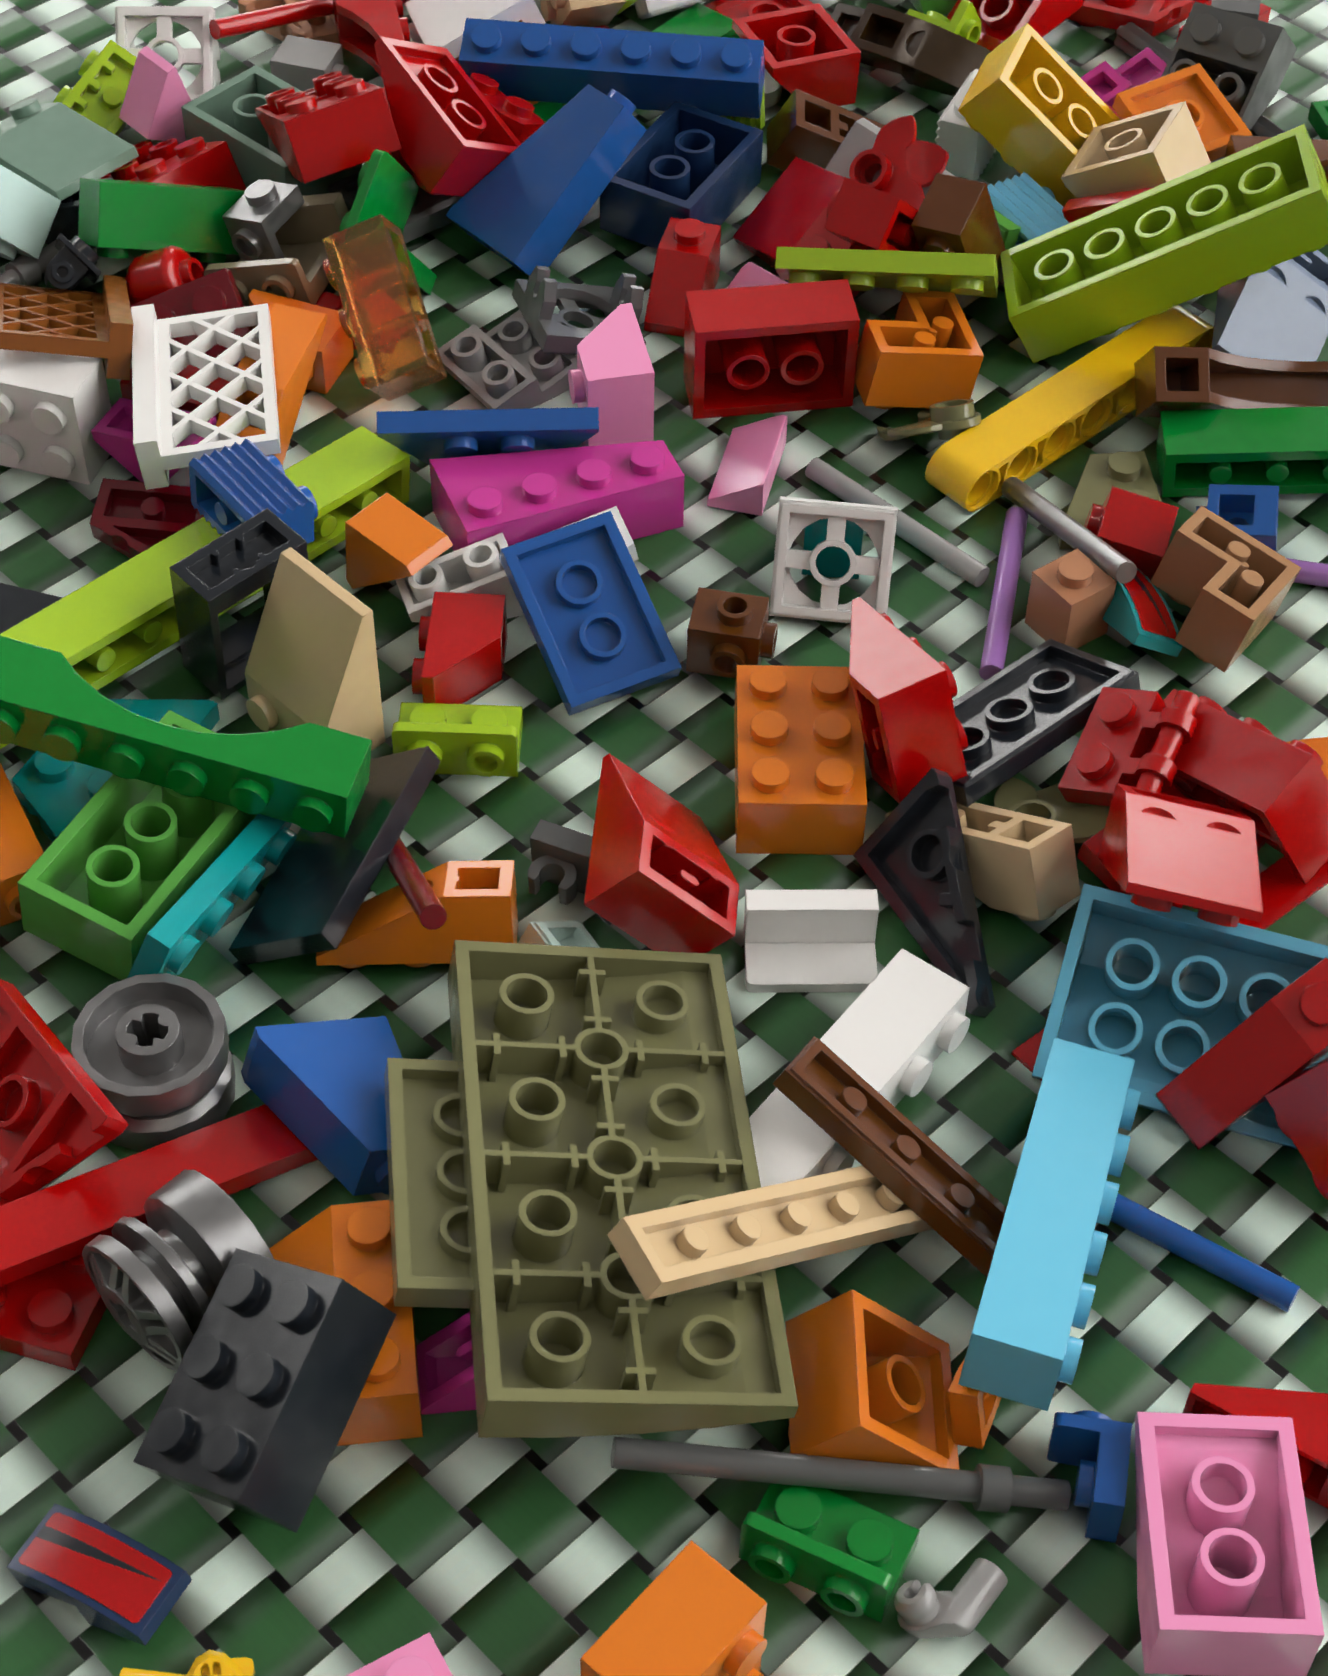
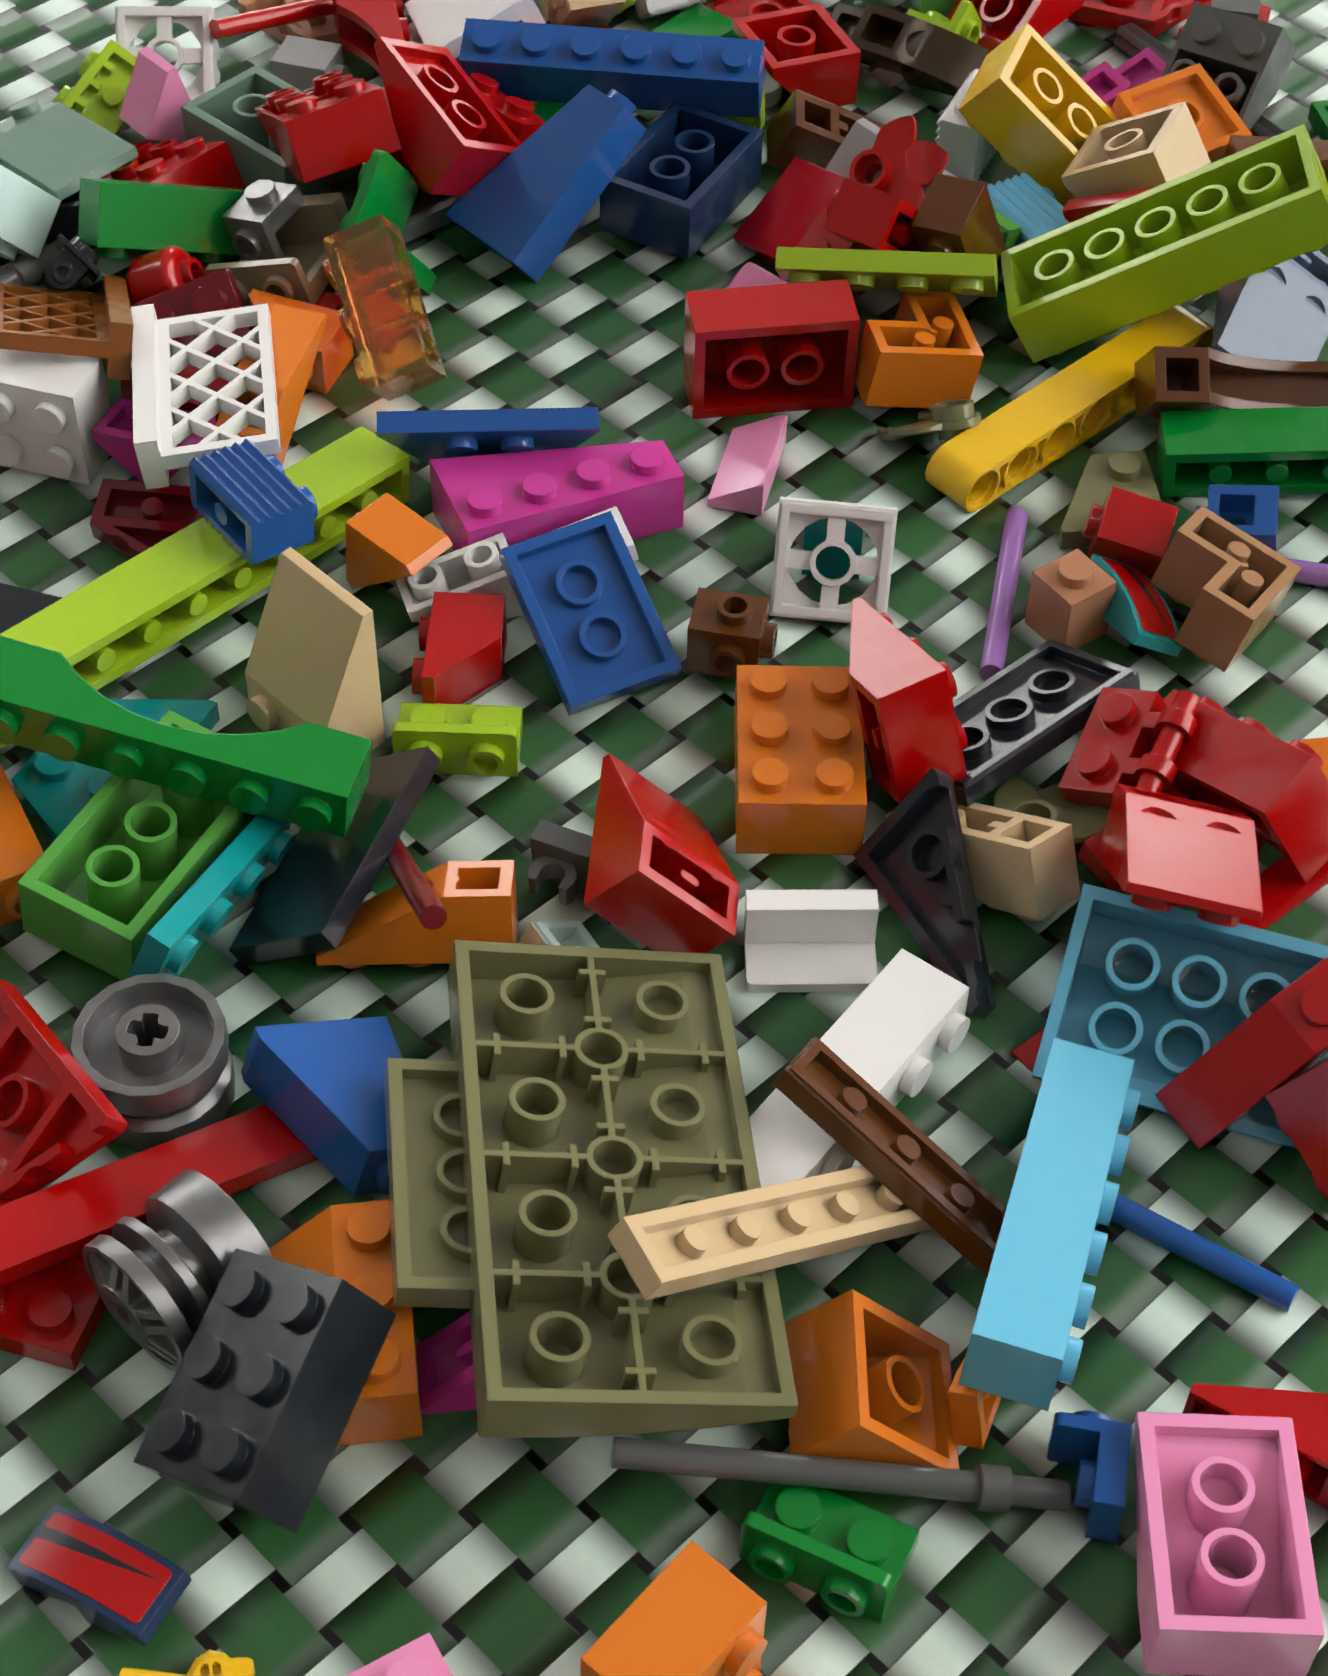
black window [169,508,308,700] -> none
light grey slope [432,309,577,409] -> none
dark grey piece [512,266,646,355] -> none
bright pink slope [568,303,654,447] -> none
red slope [644,217,721,337] -> none
light grey bar [805,457,990,587] -> none
light grey arm [894,1558,1008,1639] -> none
flat silver bar [1001,477,1137,584] -> none

